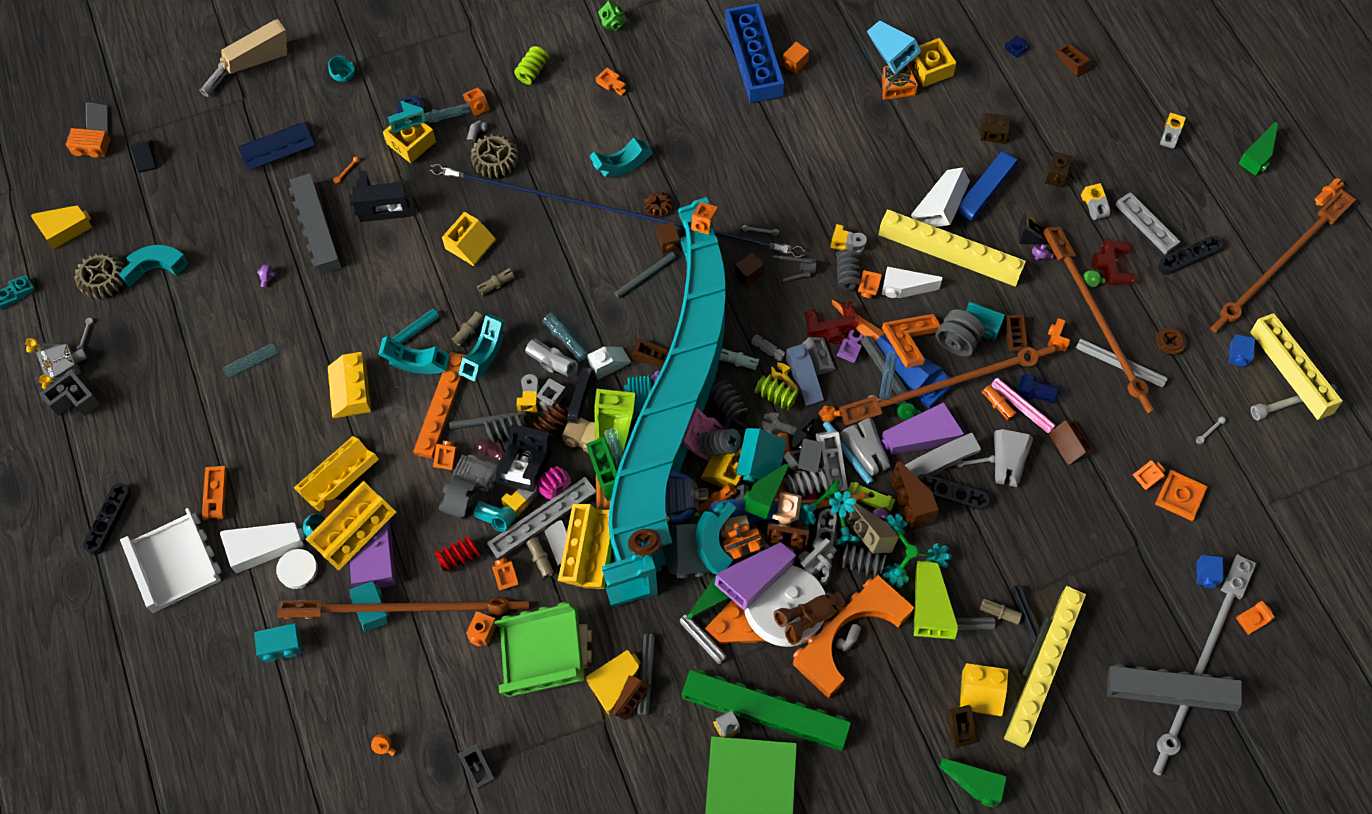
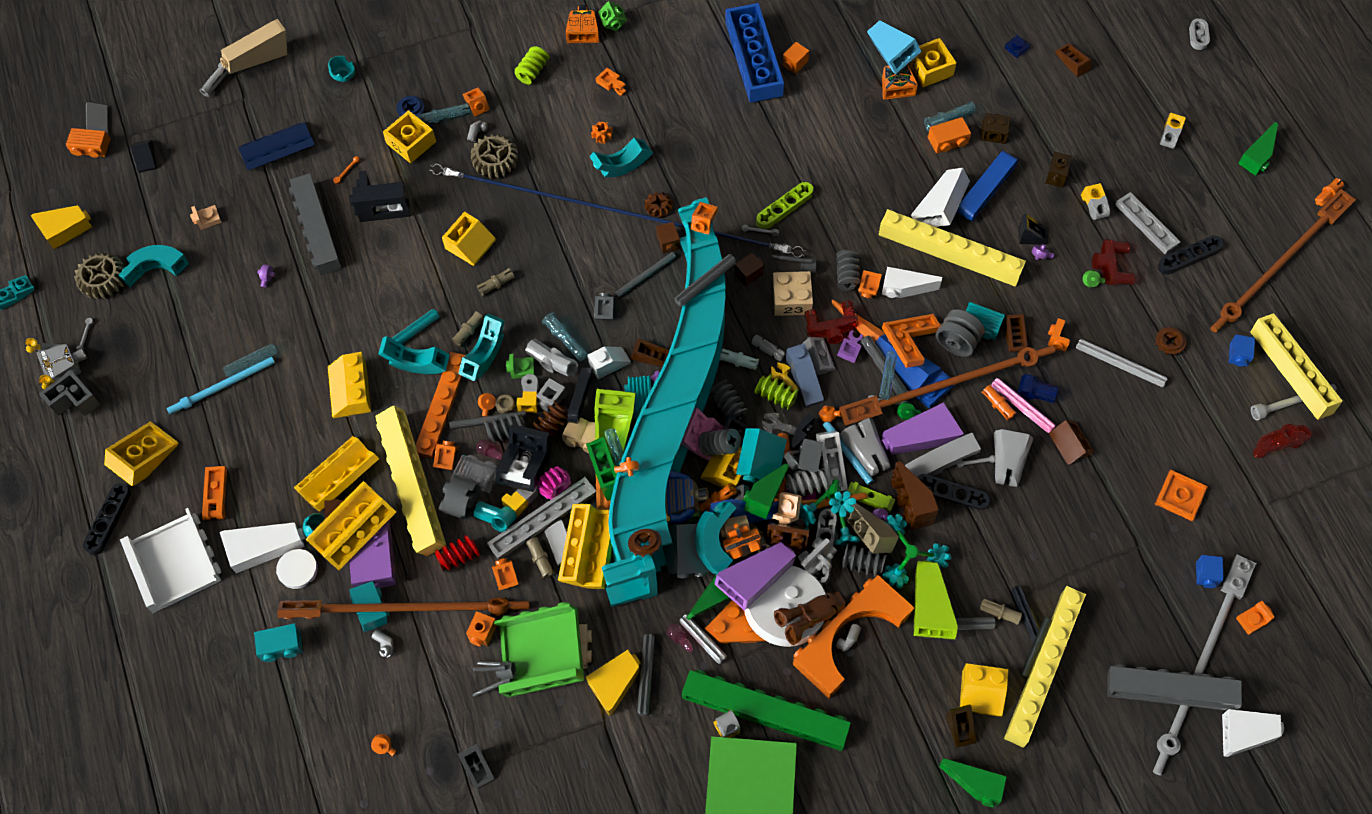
teal slope [388,101,427,133] -> none
reddish brown slope [612,675,651,720] -> none
leg [830,224,867,253] -> none
dark orange bar [1043,227,1155,415] -> none
orange bracket [1133,460,1166,491] -> none
light grey hinge [1196,416,1226,445] -> none
none -> yellow slope [104,421,178,487]
none -> medium azure bar [166,357,275,415]
none -> light nougat bracket [190,205,222,230]
none -> light grey arm [372,629,394,657]
none -> light yellow brick [375,406,447,556]
none -> dark grey plant [473,661,517,697]
none -> orange piece [478,393,496,416]
none -> dark tan tile [495,395,515,414]
none -> bright green bracket [506,354,534,379]
none -> orange torso [566,5,599,43]
none -> orange gear [591,121,613,144]
none -> dark grey bracket [594,293,615,319]
none -> orange piece [614,457,639,476]
none -> clear pink bar [666,624,693,652]
none -> dark grey axle [675,254,736,307]
none -> lime beam [756,182,813,229]
none -> tan brick [772,271,813,316]
none -> clear light blue pin [924,101,975,132]
none -> orange brick [928,117,971,154]
none -> light grey plate [1189,19,1210,50]
none -> white slope [1222,709,1284,757]
none -> clear red connector [1253,424,1312,458]

